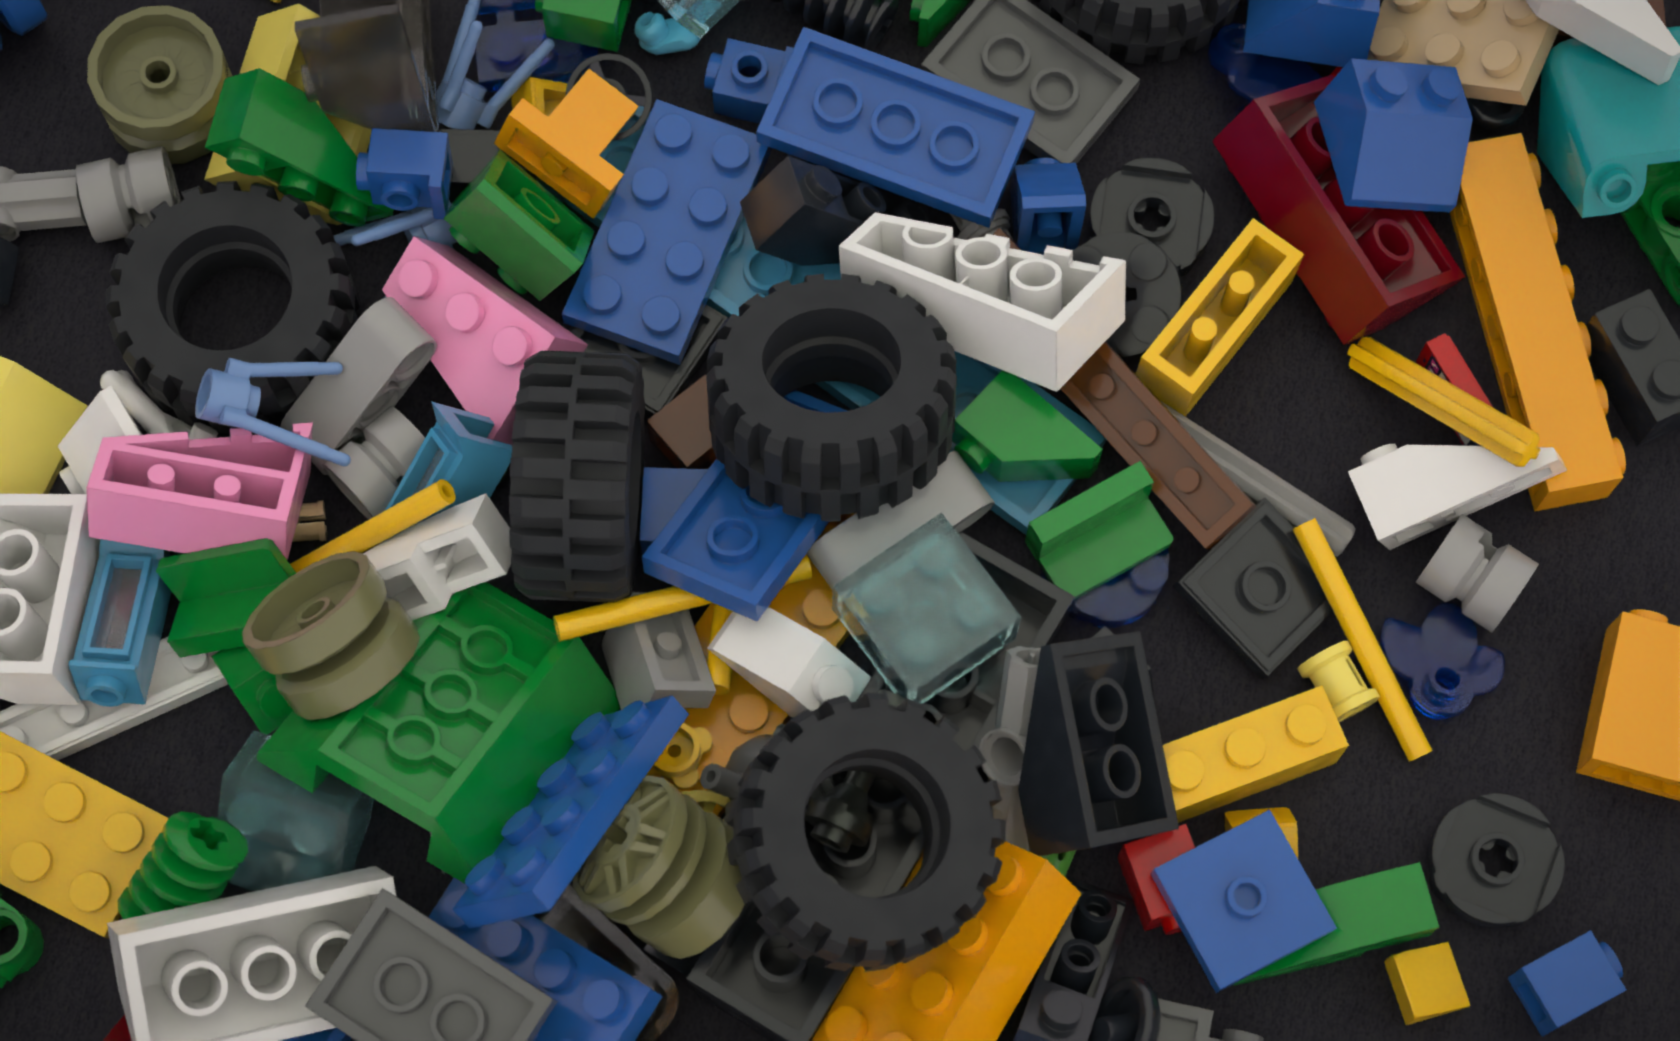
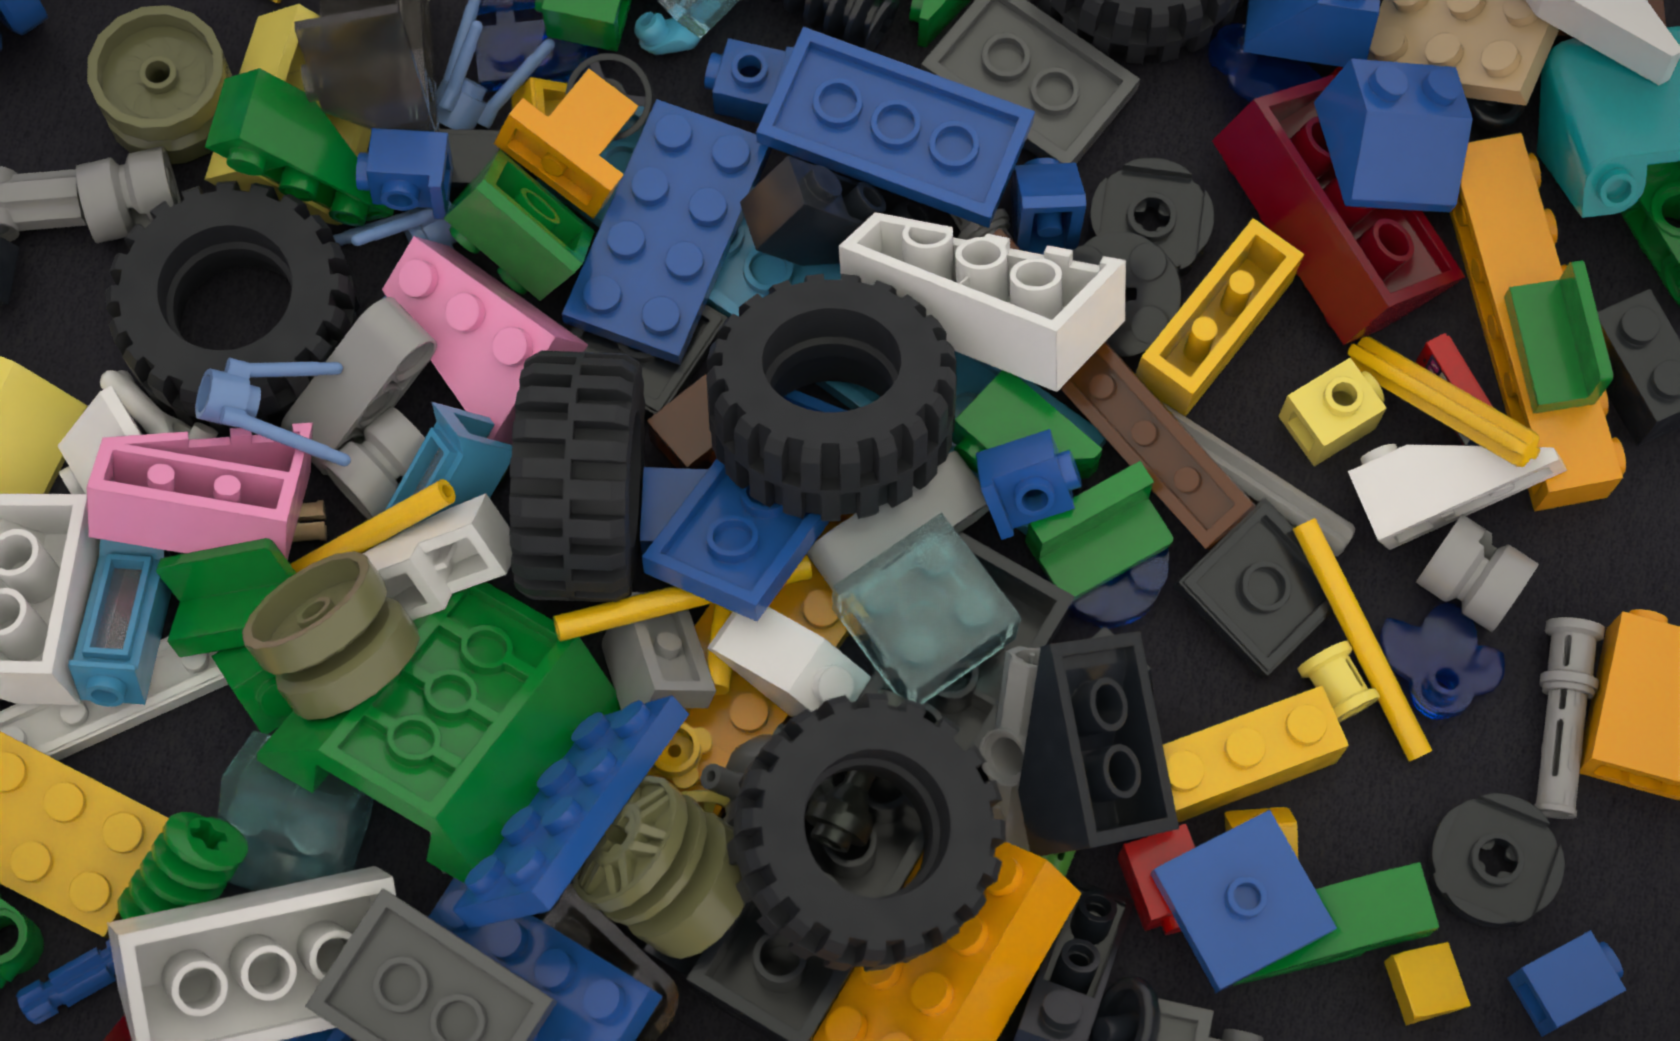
none -> blue axle [16,940,116,1024]
none -> blue brick [976,429,1082,540]
none -> light yellow brick [1278,358,1387,467]
none -> green panel [1504,260,1613,414]
none -> light grey pin [1534,617,1605,819]

